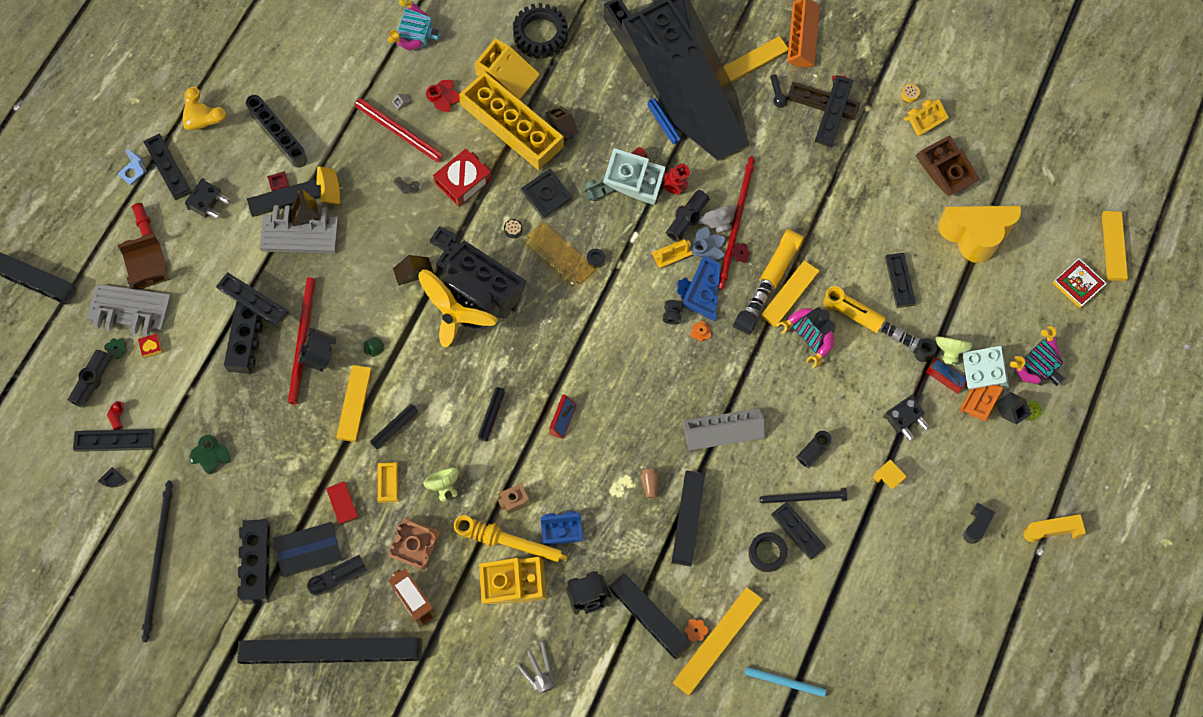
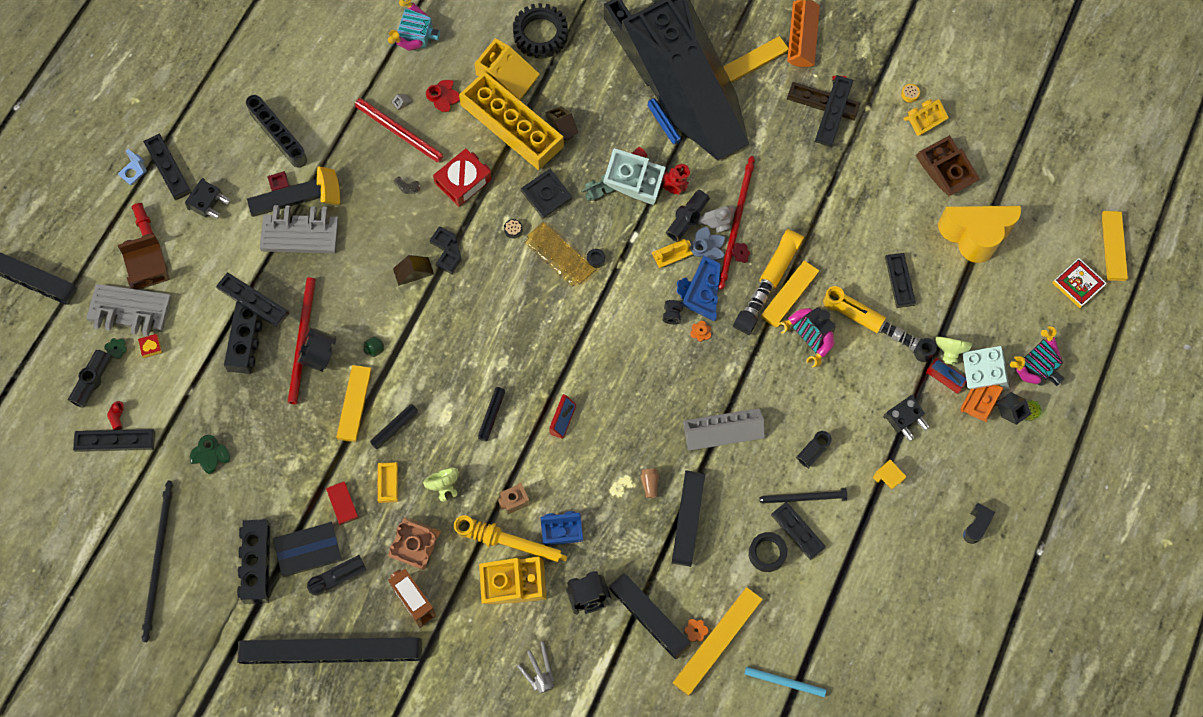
black tile [98,467,127,488] -> none
yellow head [182,87,226,131] -> none
dark brown slope [290,189,319,226] -> none
black brick [419,240,527,348] -> none
black bar [770,74,787,108] -> none
yellow leg [1023,514,1086,543] -> none

